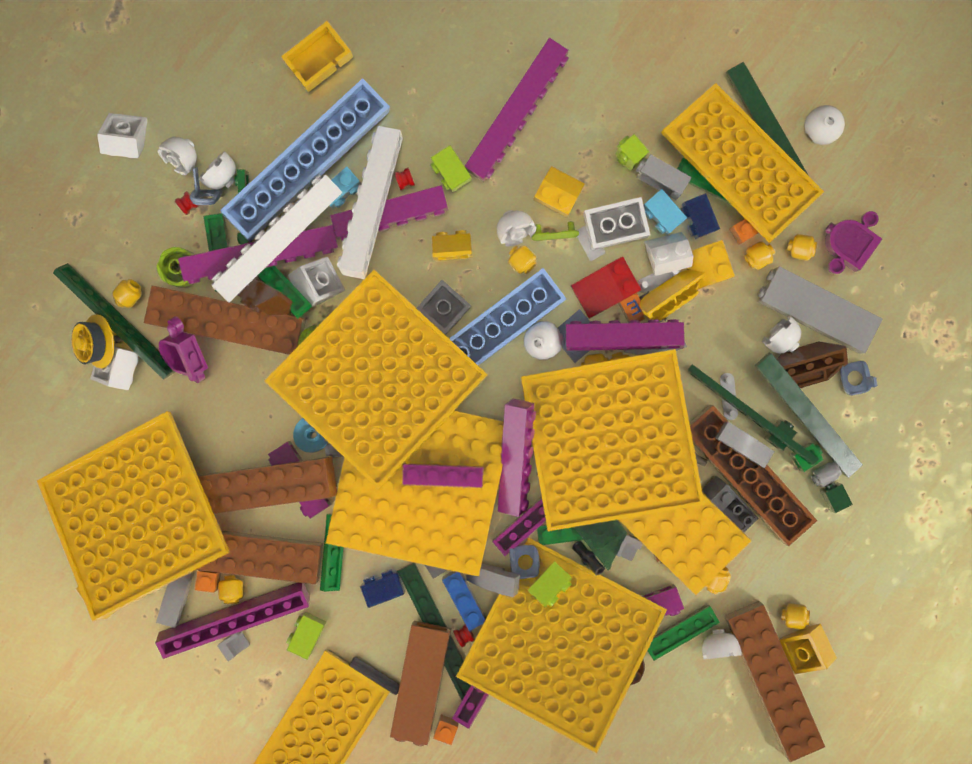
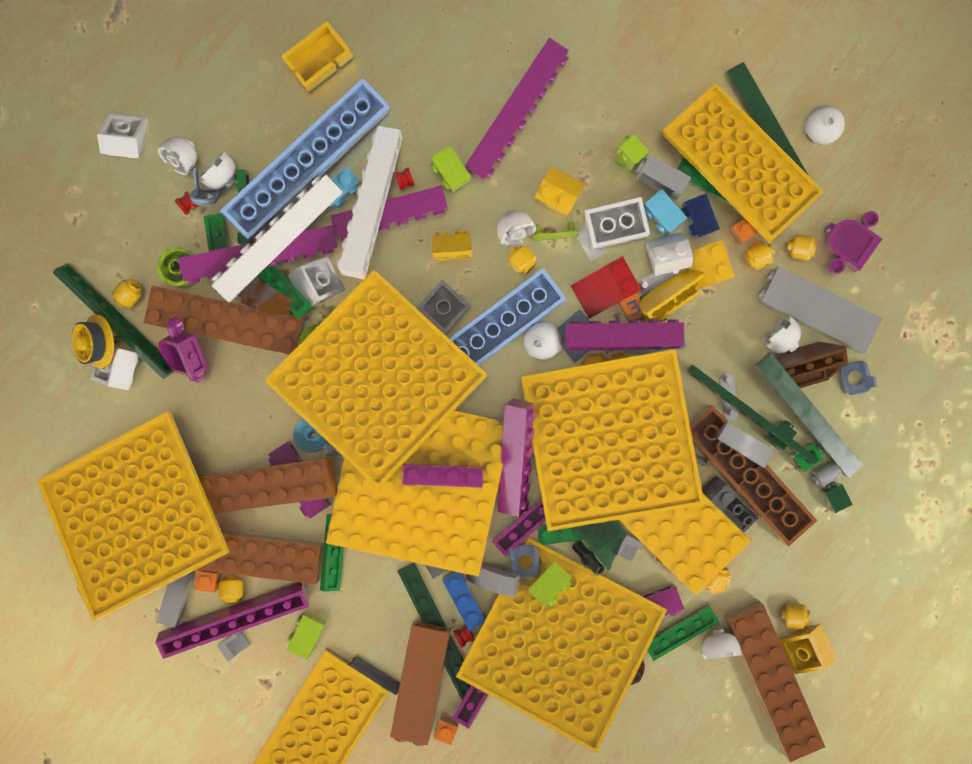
clear blue brick [360,569,405,608] -> none

